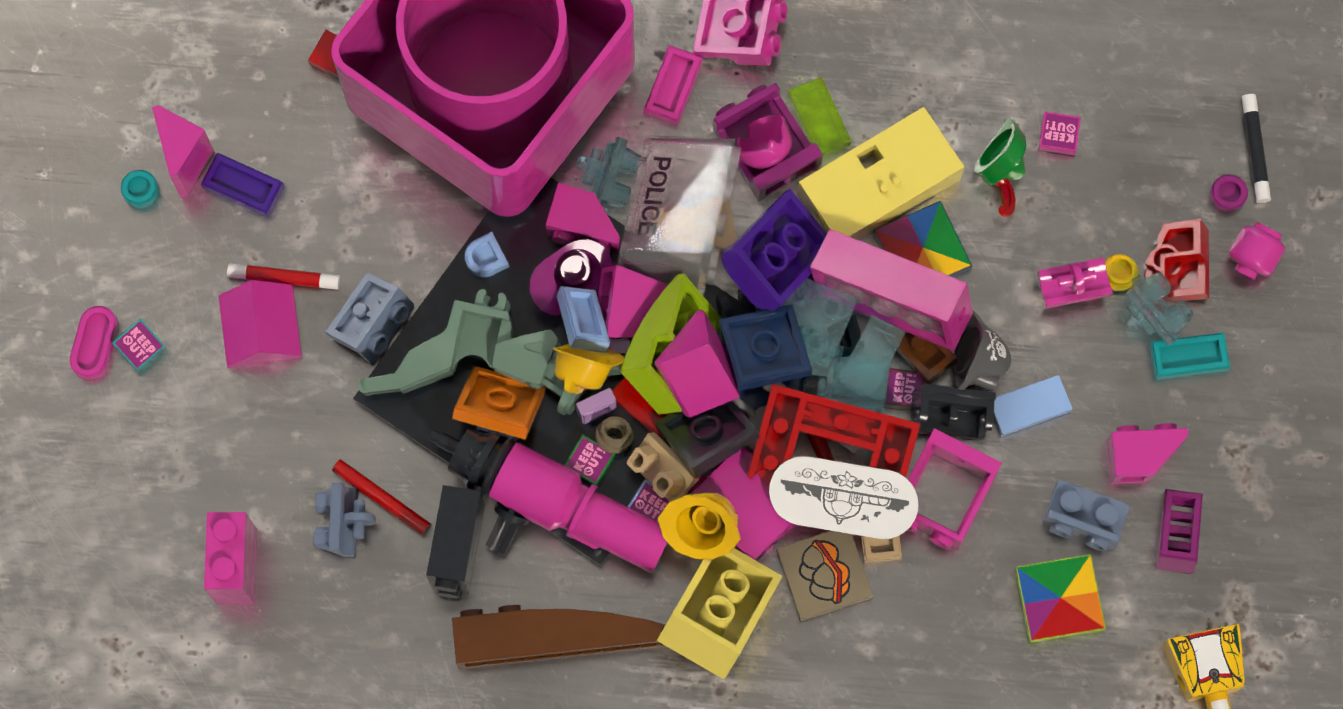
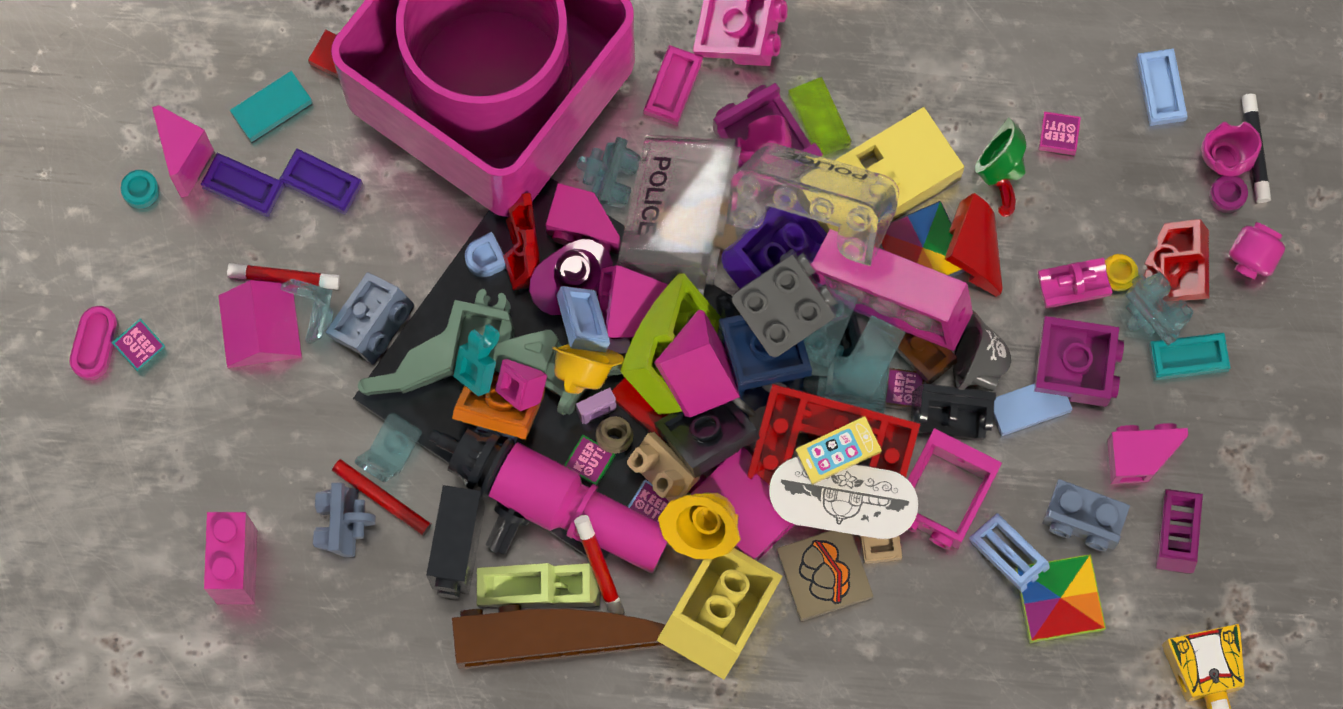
none -> teal tile [230,71,313,143]
none -> dark purple tile [279,148,363,215]
none -> clear light blue bracket [281,279,333,344]
none -> clear light blue bracket [354,413,422,482]
none -> teal plate [454,324,500,396]
none -> yellowish green slope [476,563,600,608]
none -> dark pink slope [495,359,547,411]
none -> red slope [503,193,540,290]
none -> red bar [574,515,624,615]
none -> clear windscreen [726,143,899,266]
none -> dark grey bracket [732,248,838,357]
none -> tile [795,416,882,485]
none -> red slope [944,193,1003,297]
none -> light blue tile [969,513,1050,592]
none -> magenta plate [1034,316,1124,407]
none -> light blue tile [1136,48,1188,126]
none -> dark pink hair [1201,122,1262,177]

